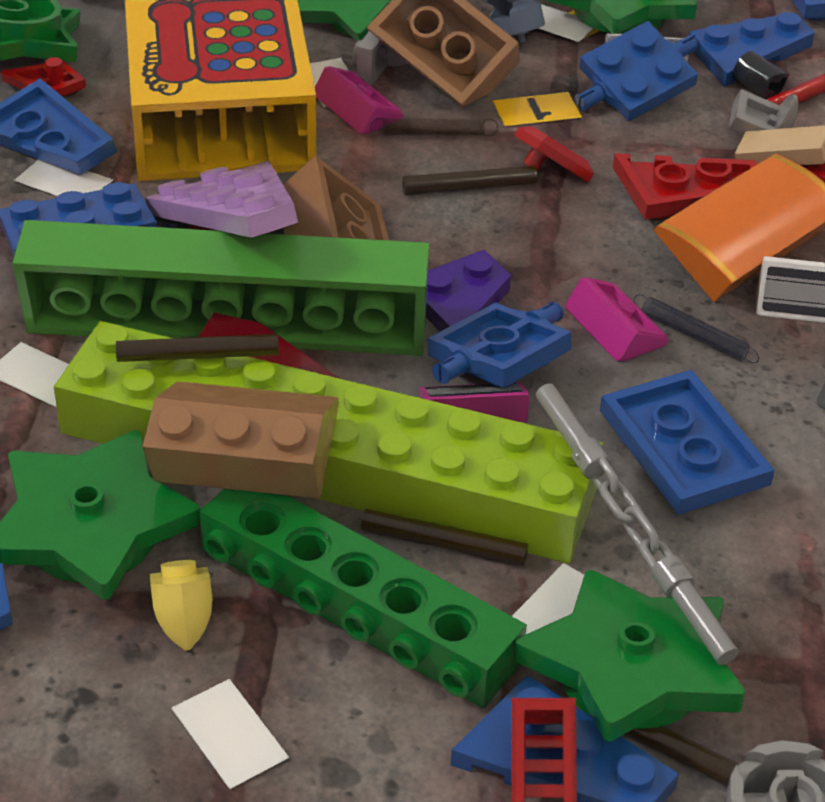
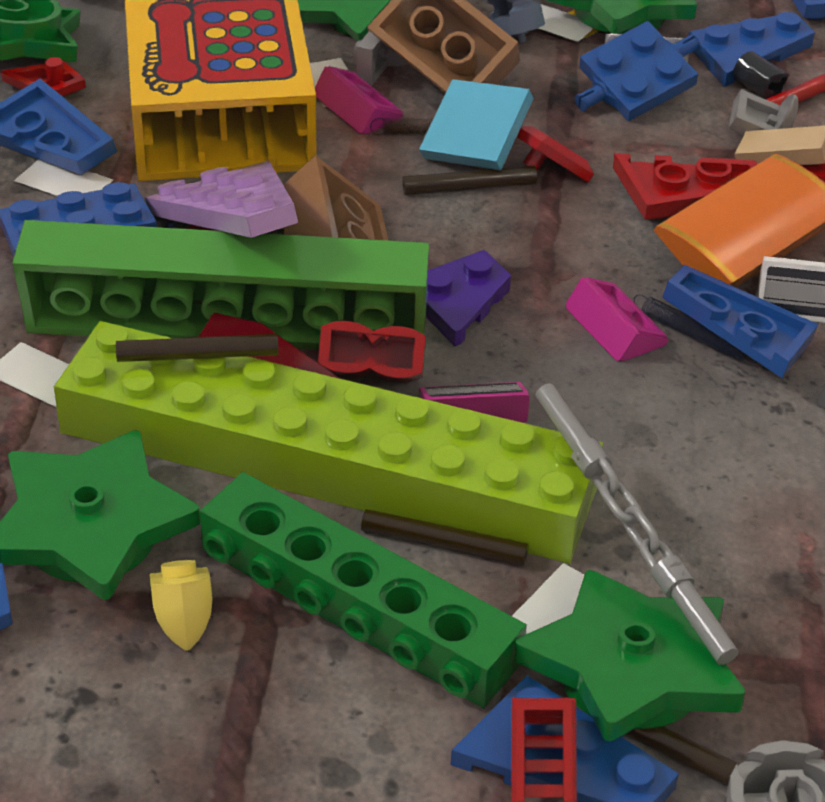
medium nougat slope [142,381,339,499] -> none
white sticker [171,679,289,789] -> none
blue plate [428,301,571,388] -> none
yellow sticker [492,92,582,126] -> none
blue plate [600,369,775,515] -> none
none -> red brick [318,321,426,382]
none -> medium azure tile [419,79,534,170]
none -> blue wing [662,265,819,378]

